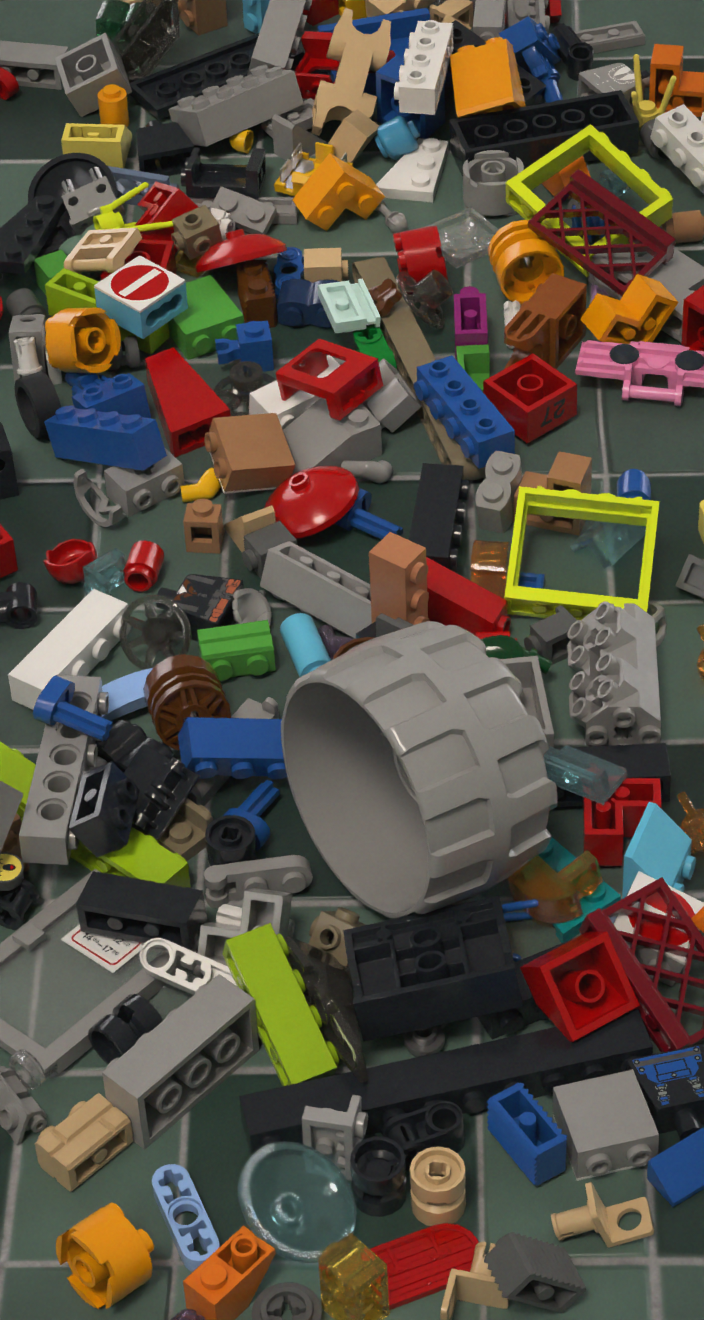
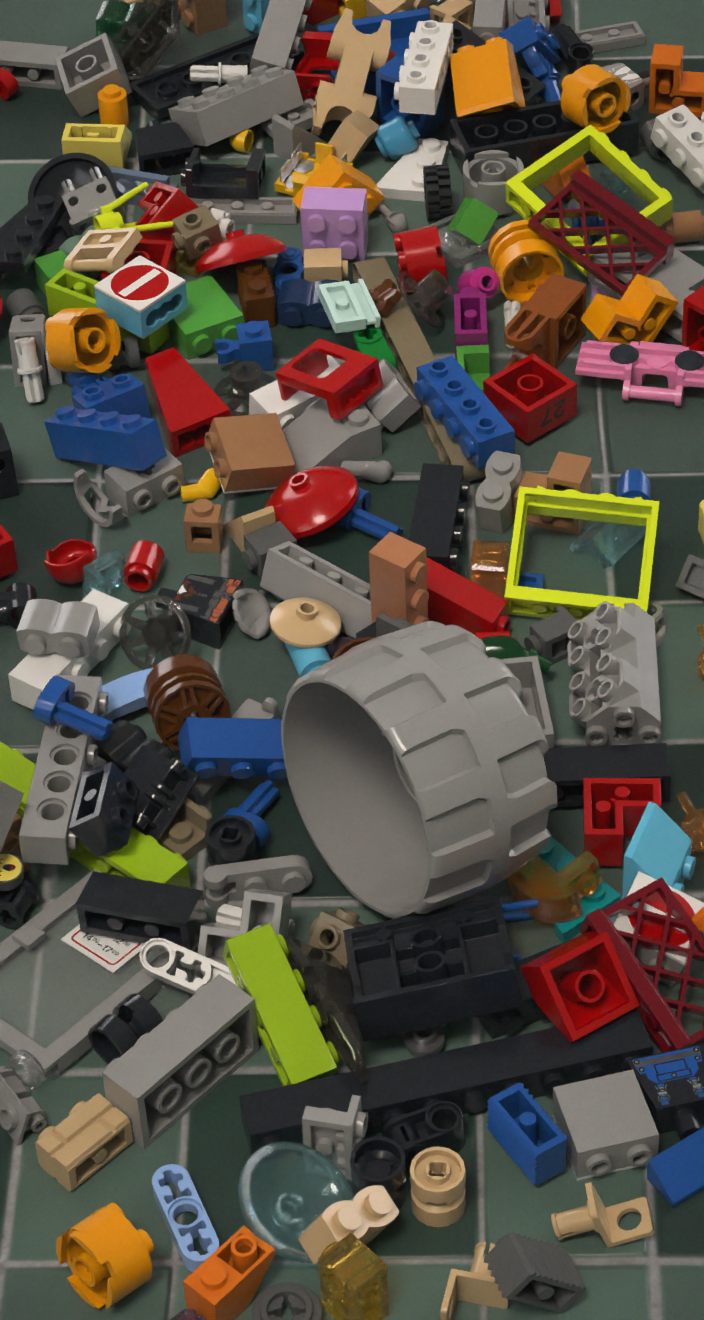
black tyre [14,371,61,438] -> none
bright green brick [197,620,276,681] -> none
light grey plate [209,187,277,235] -> none
red window [362,1223,479,1310] -> none
clear light blue panel [543,745,628,805] -> none
light yellow plant [631,54,677,130] -> none
none -> light grey brick [16,599,100,658]
none -> white axle [190,62,248,86]
none -> tan dish [270,597,341,648]
none -> tan brick [298,1185,399,1266]
none -> lavender brick [300,187,368,261]
none -> black tyre [423,164,453,221]
none -> bright green panel [447,197,499,245]
none -> dark pink brick [457,267,499,298]
none -> light orange brick [561,64,631,134]

